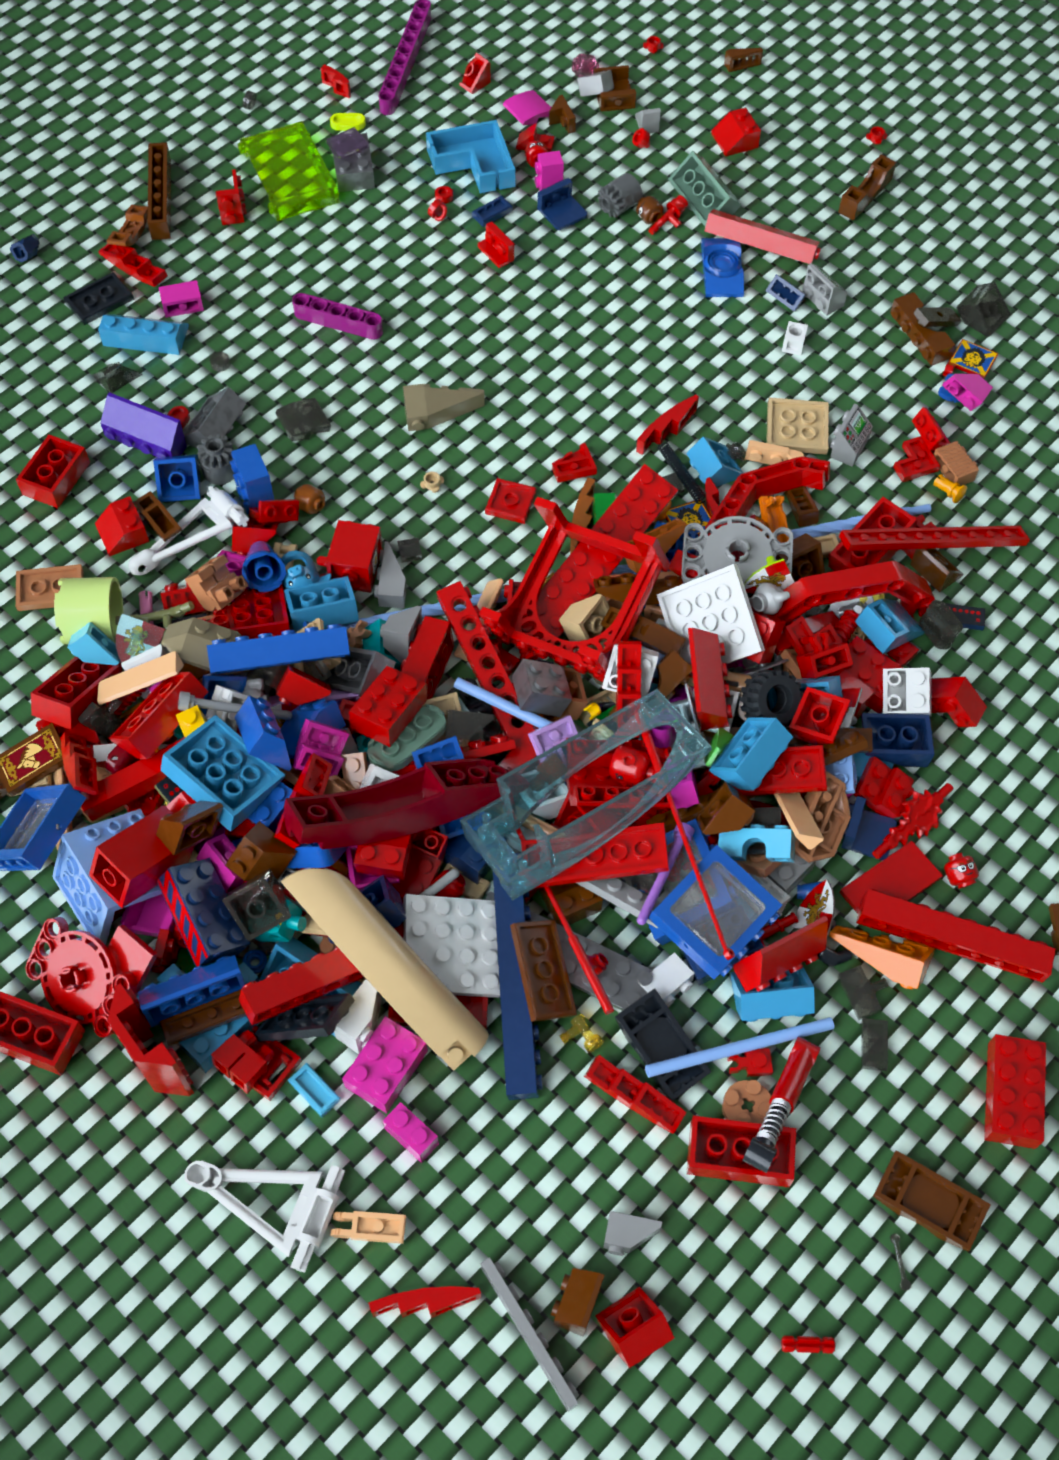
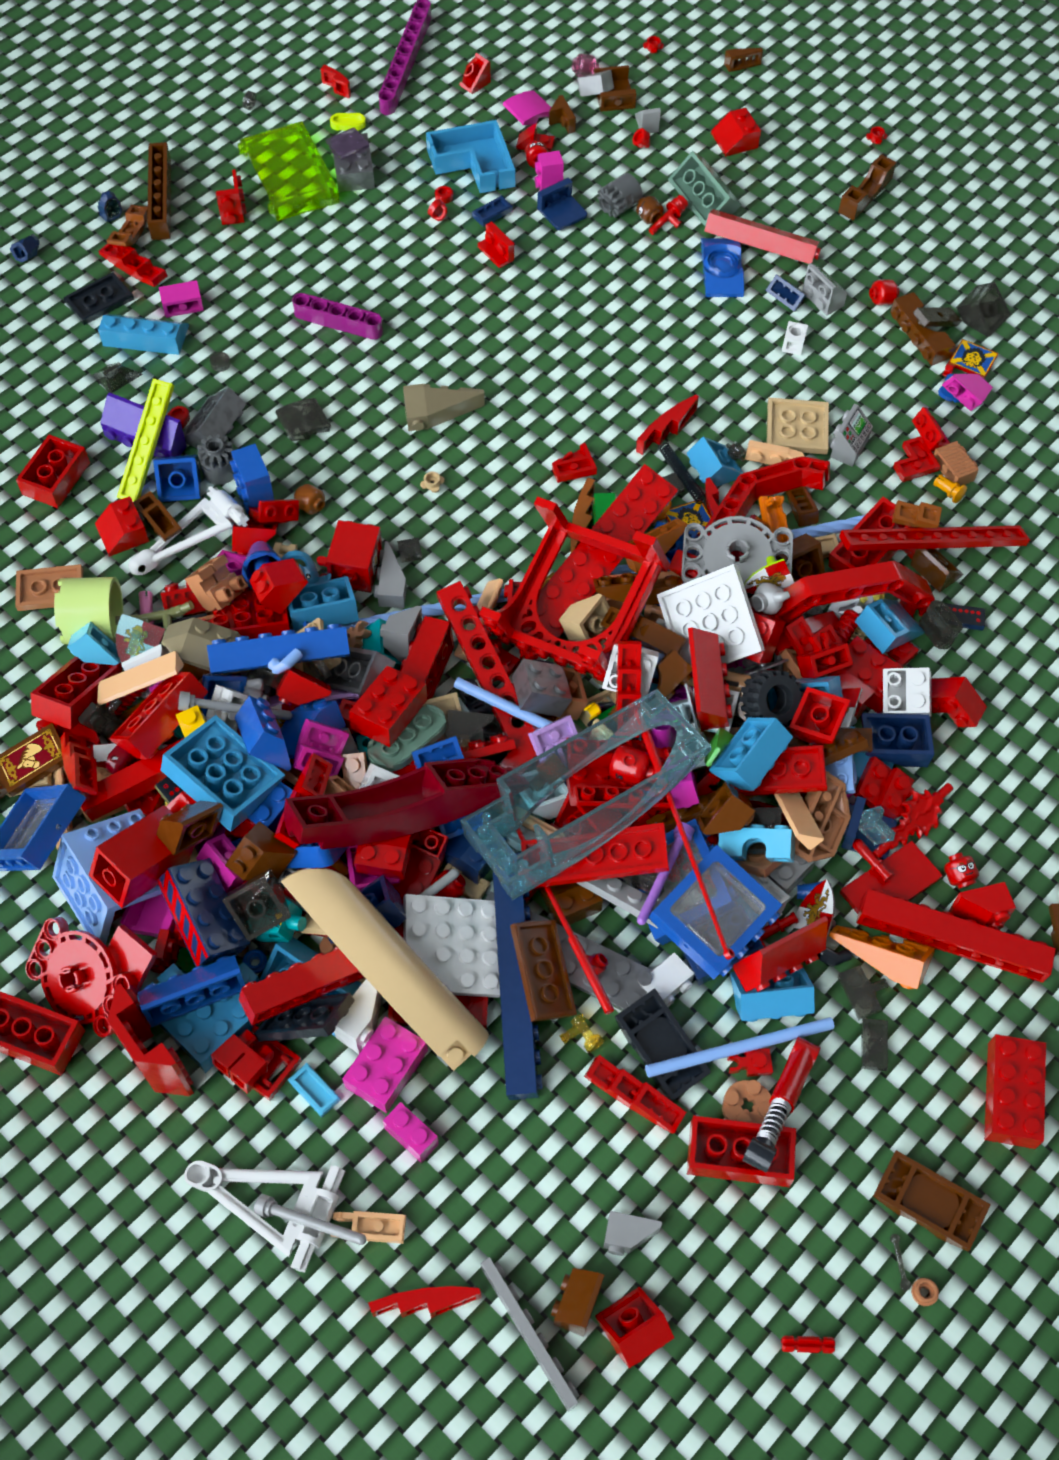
reddish brown tile [160,990,247,1046] -> none
red tile [485,478,537,524] -> none
none -> dark blue rock [97,191,122,222]
none -> neon yellow tile [117,379,175,502]
none -> red slope [249,558,308,615]
none -> light grey piece [254,1194,367,1245]
none -> light blue arm [268,648,303,674]
none -> red piece [852,839,894,882]
none -> clear light blue bracket [858,806,895,845]
none -> red head [869,279,899,306]
none -> dark orange slope [892,500,942,528]
none -> nougat plate [911,1278,939,1306]
none -> red slope [948,882,1016,929]

